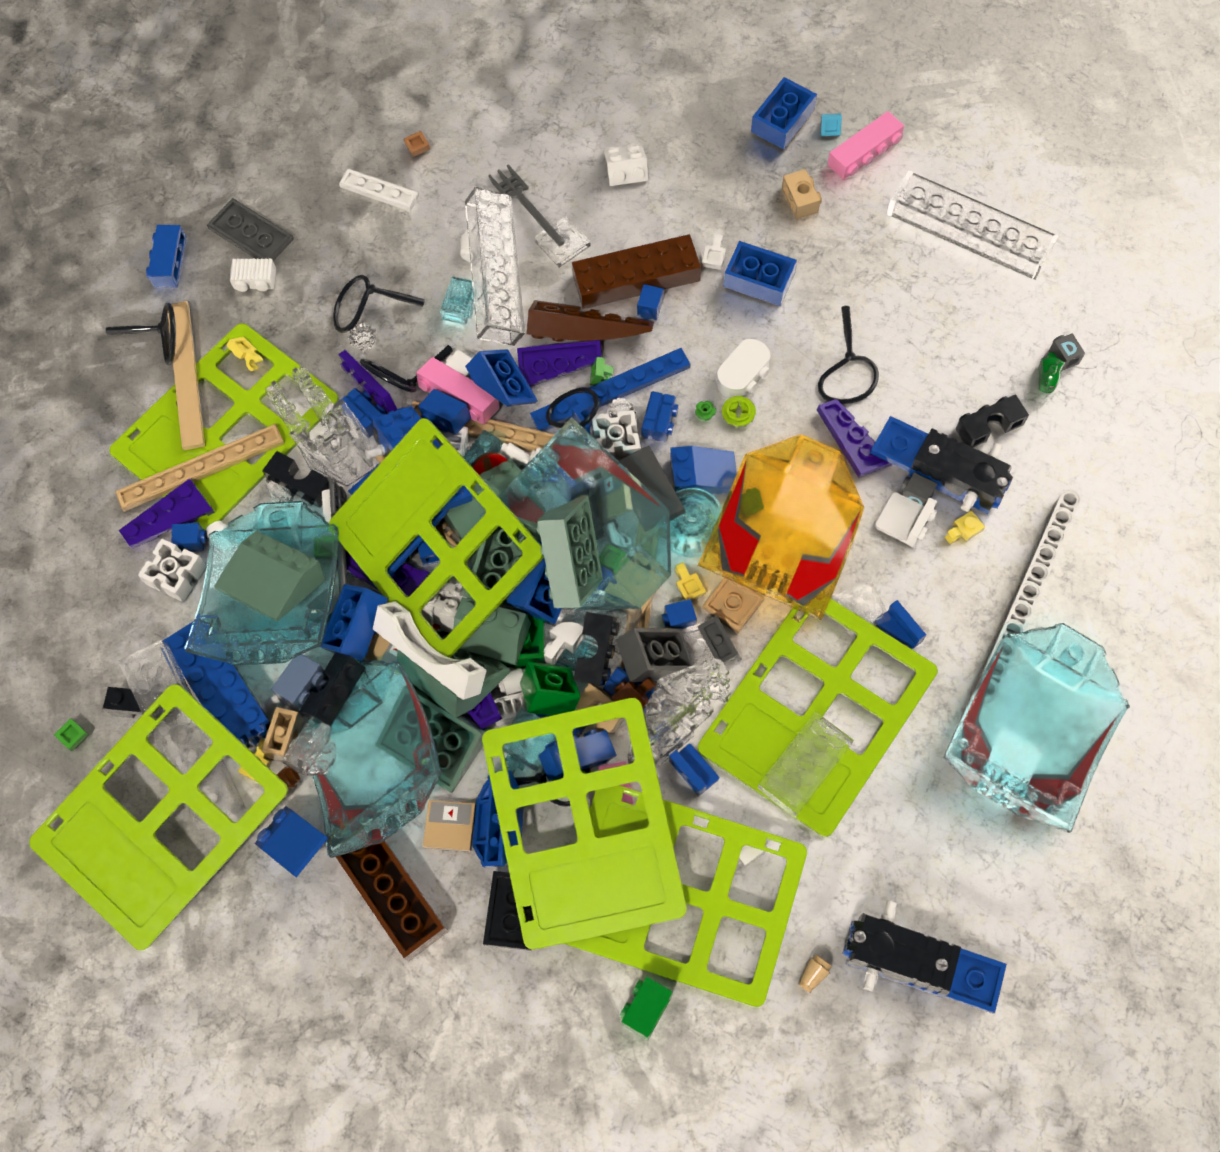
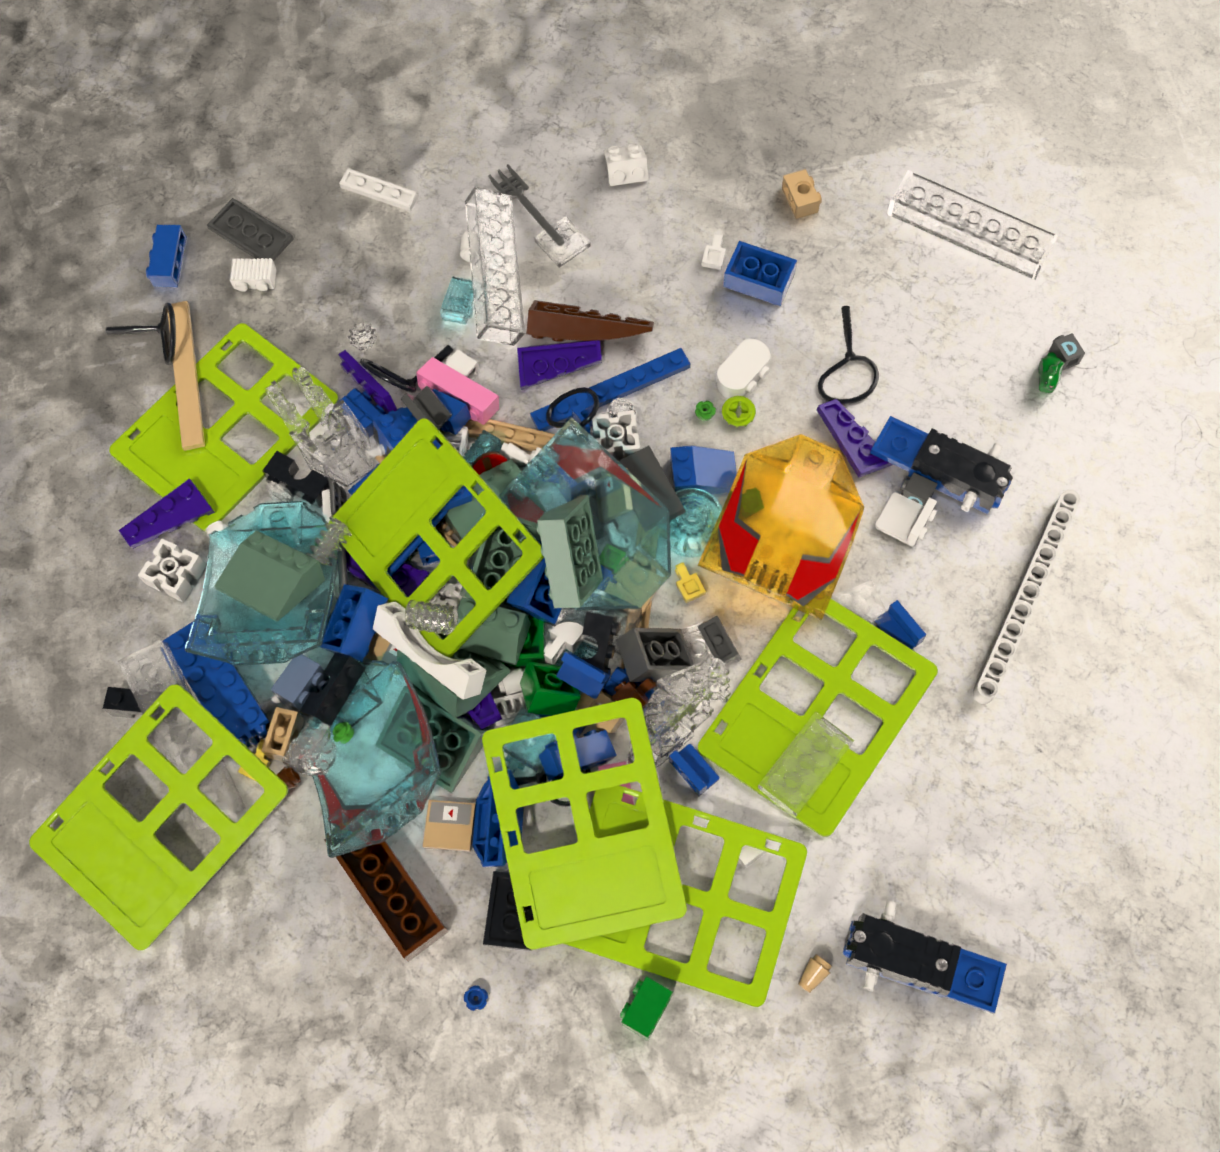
bright green plate [54,718,89,751] -> none
tan tile [115,424,284,512] -> none
blue brick [171,523,207,552] -> none
light yellow plate [226,337,263,371] -> none
blue slope [254,806,328,878] -> none
black piece [333,275,425,333] -> none
medium nougat plate [404,131,430,157] -> none
blue slope [465,349,538,407] -> none
reddish brown brick [572,234,701,309] -> none
bright green tile [590,357,613,385] -> none
blue brick [637,284,664,320] -> none
blue brick [641,391,679,442] -> none
blue brick [661,599,697,630] -> none
tan tile [702,573,764,634] -> none
blue brick [751,77,817,149] -> none
medium azure tile [820,113,842,136] -> none
bright pink brick [827,111,904,180] -> none
clear light blue windscreen [943,623,1130,833] -> none
light yellow plate [944,510,985,544] -> none
black arch [956,394,1029,447] -> none
none -> clear piece [306,516,352,567]
none -> bright green plate [333,722,354,744]
none -> dark grey panel [401,386,452,430]
none -> clear piece [405,600,459,635]
none -> blue plate [464,985,488,1011]
none -> blue panel [557,652,610,699]

